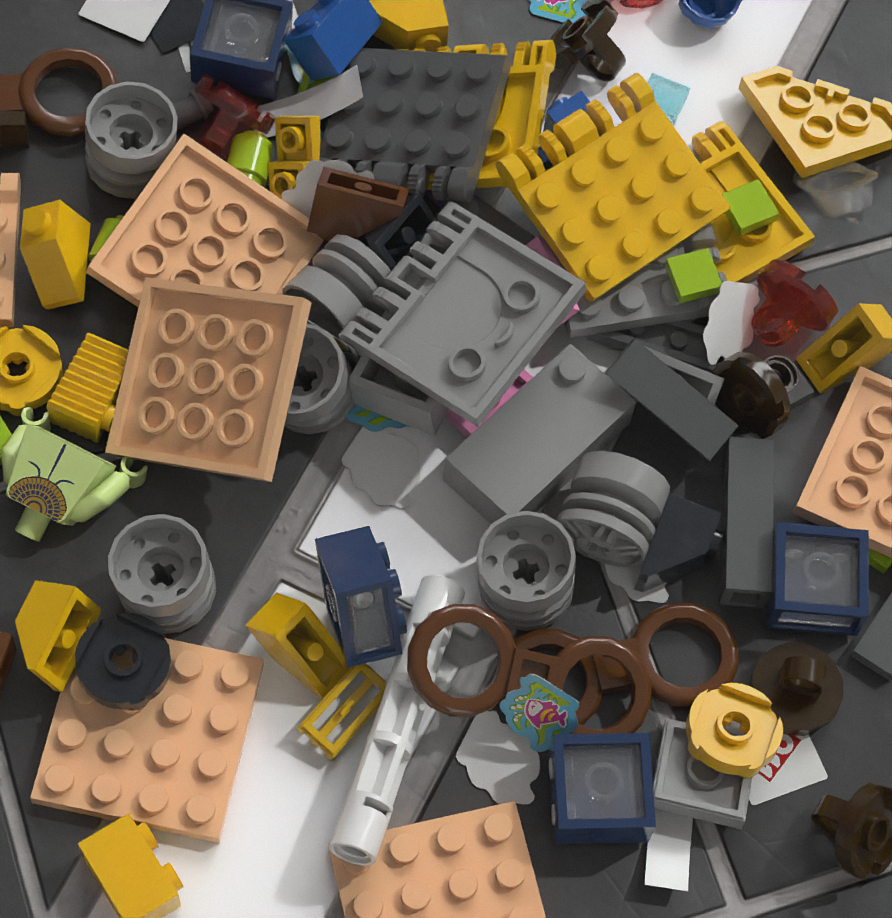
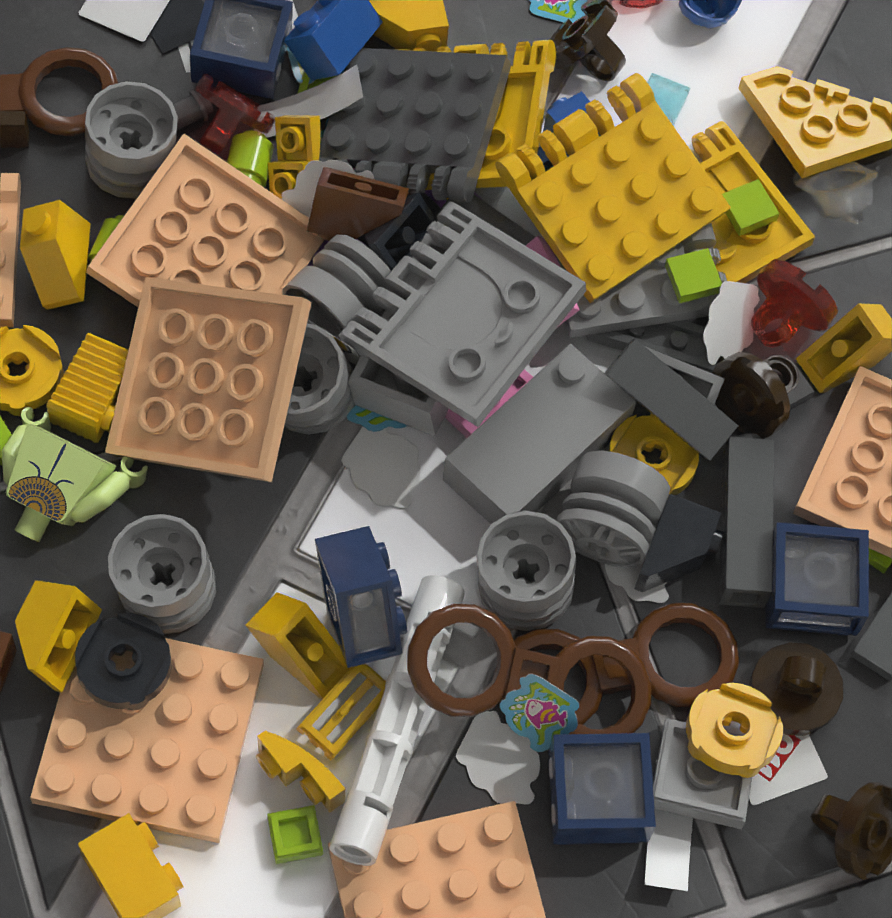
none -> yellow slope [256,731,346,813]
none -> lime tile [267,805,323,864]
none -> yellow plate [608,414,699,500]

